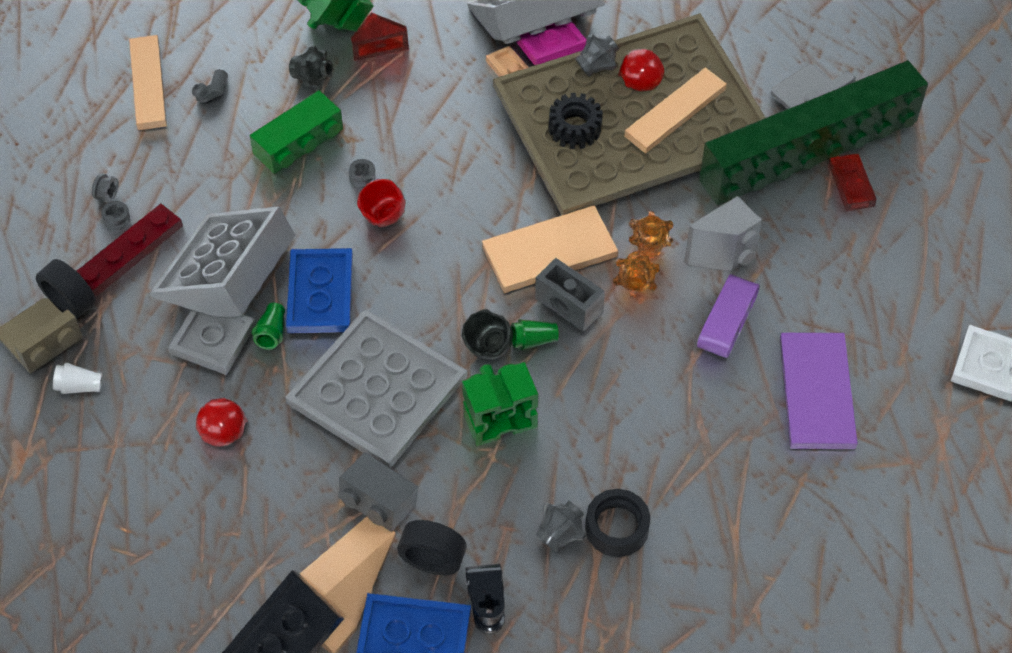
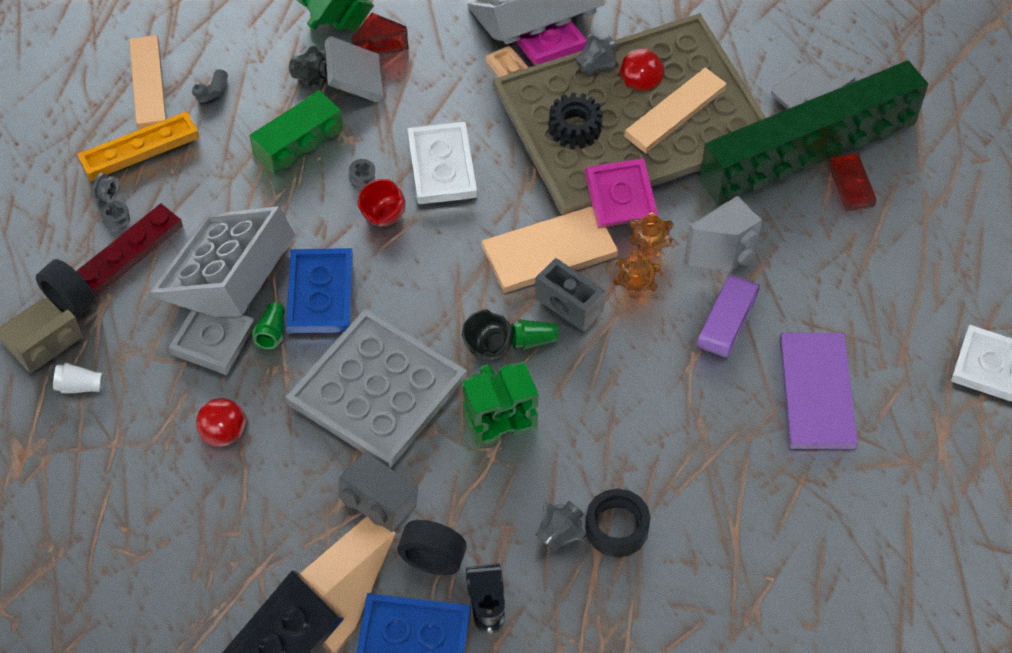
none -> light orange plate [77,111,200,182]
none -> light grey tile [325,36,383,103]
none -> white plate [407,122,477,205]
none -> dark pink plate [584,158,658,228]

